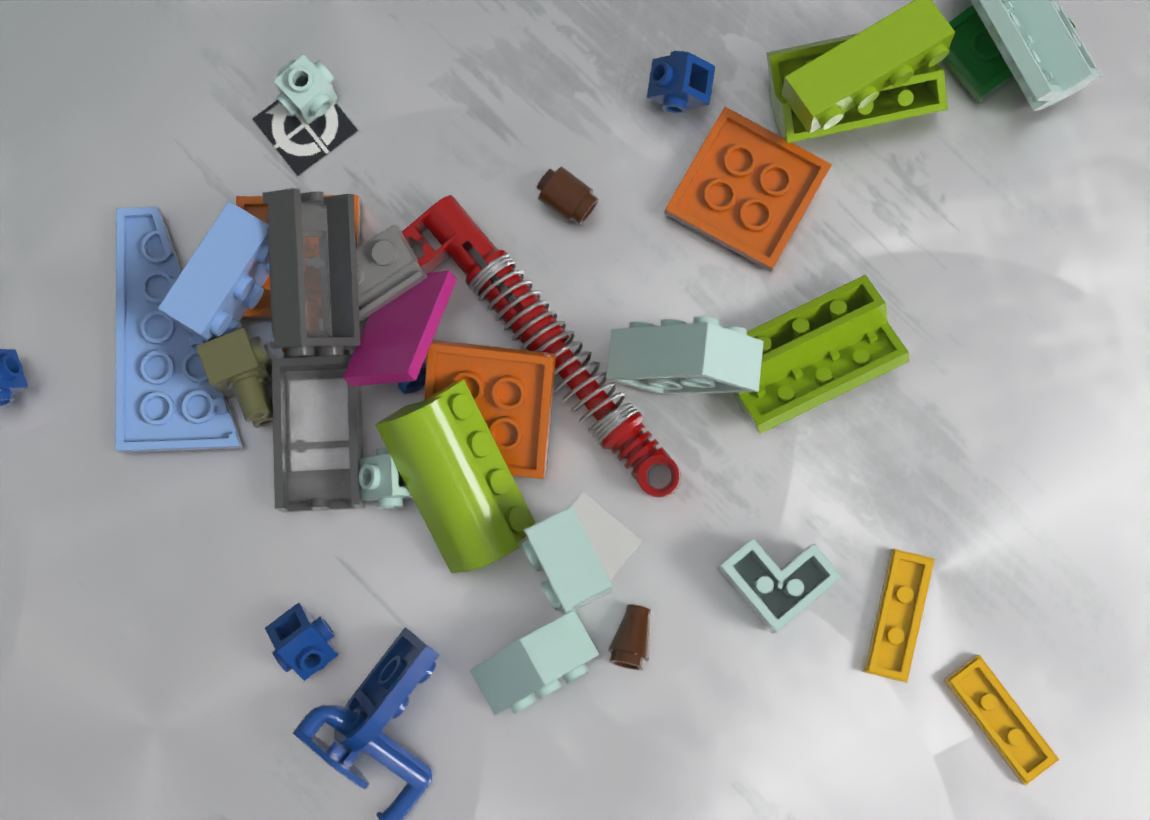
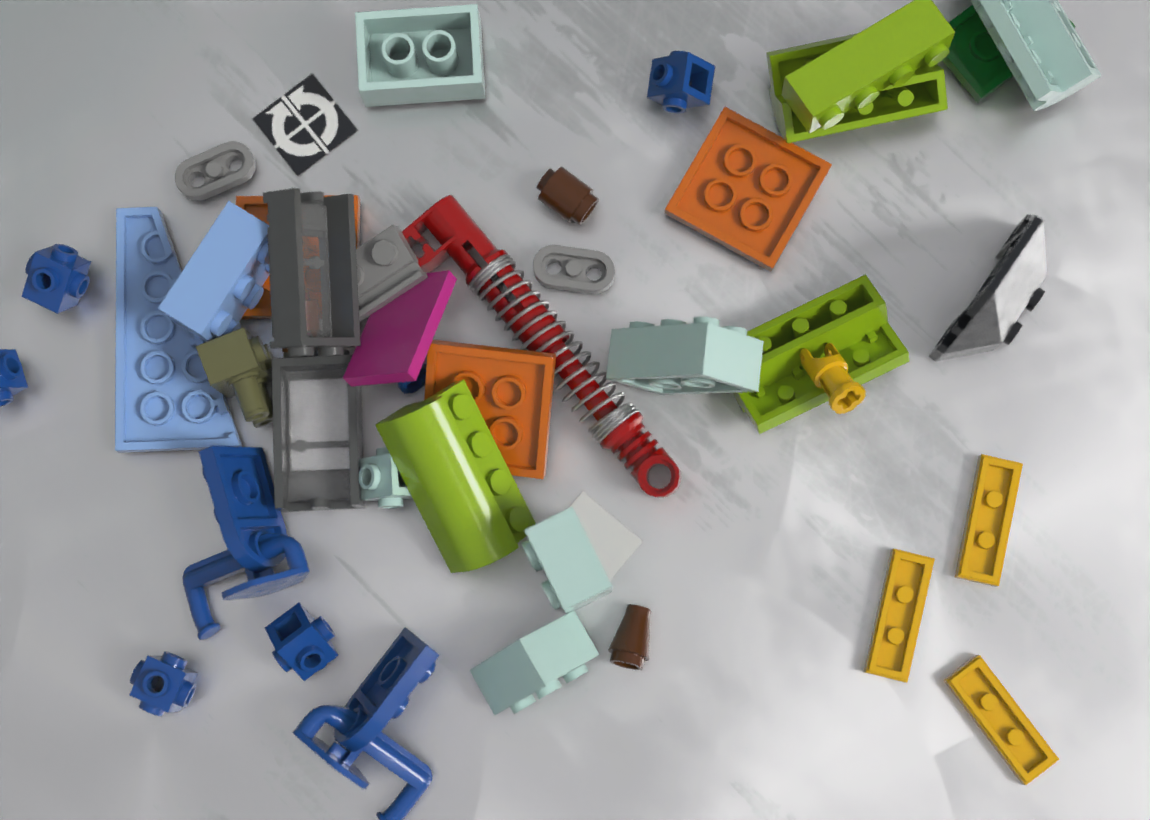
light aqua brick [273,54,338,125] -> none
light aqua brick [717,538,843,633] -> none
none -> blue brick [21,244,91,314]
none -> blue brick [129,651,198,717]
none -> light grey plate [175,141,256,201]
none -> blue plate [182,446,310,640]
none -> light aqua brick [355,4,486,107]
none -> light grey plate [533,245,615,294]
none -> yellow piece [800,343,866,414]
none -> wedge [929,214,1047,361]
none -> yellow tile [955,454,1023,587]

